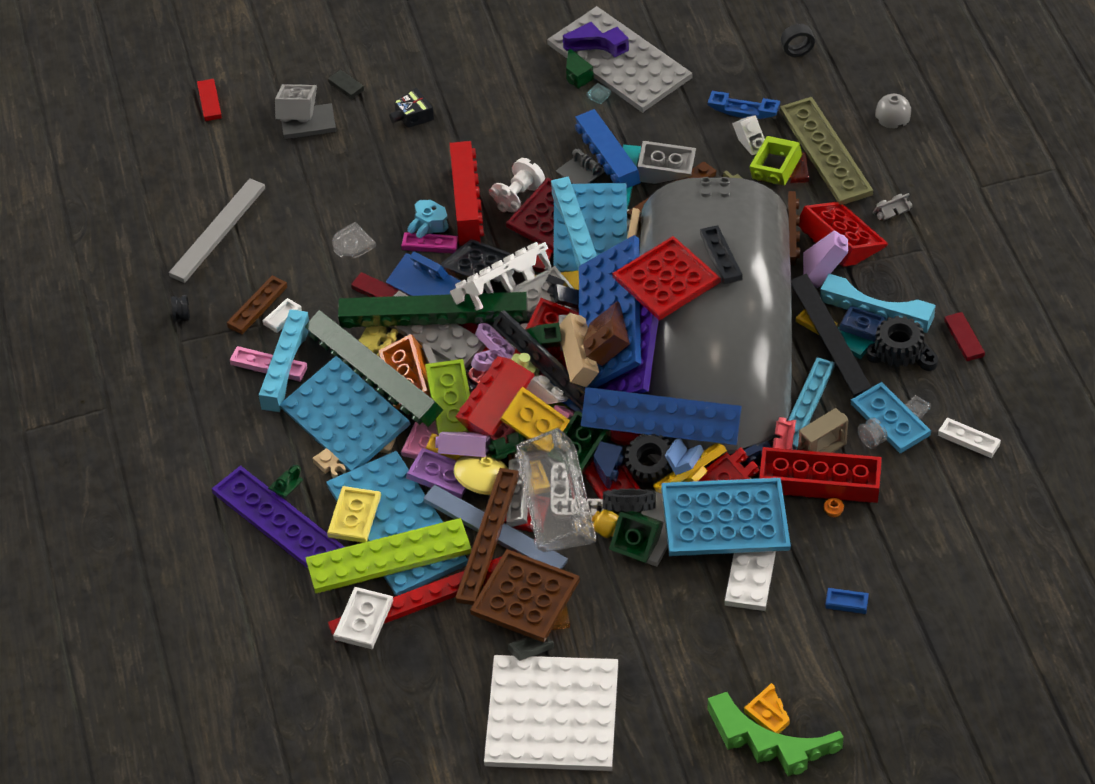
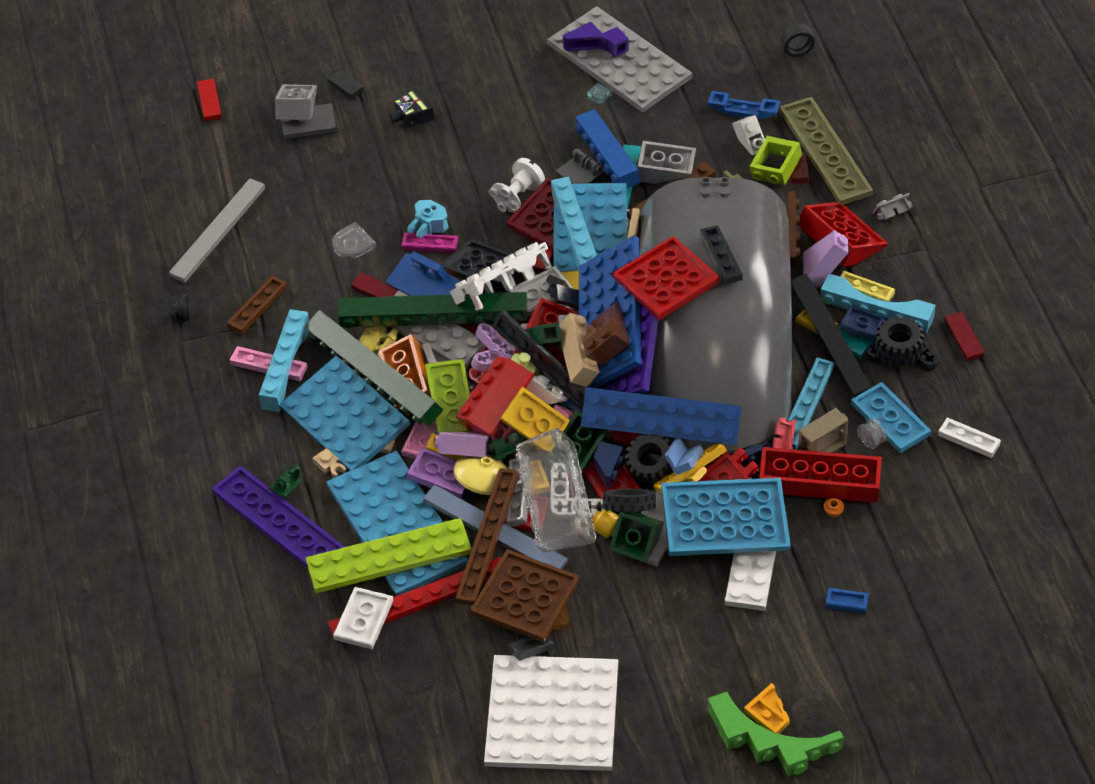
white tile [263,298,302,333] -> none
light yellow tile [327,486,381,543] -> none
red brick [450,141,484,246] -> none
dark green slope [566,49,594,89] -> none
light grey cylinder [875,93,911,128] -> none
clear tile [906,395,931,419] -> none
none -> light yellow tile [840,271,895,302]

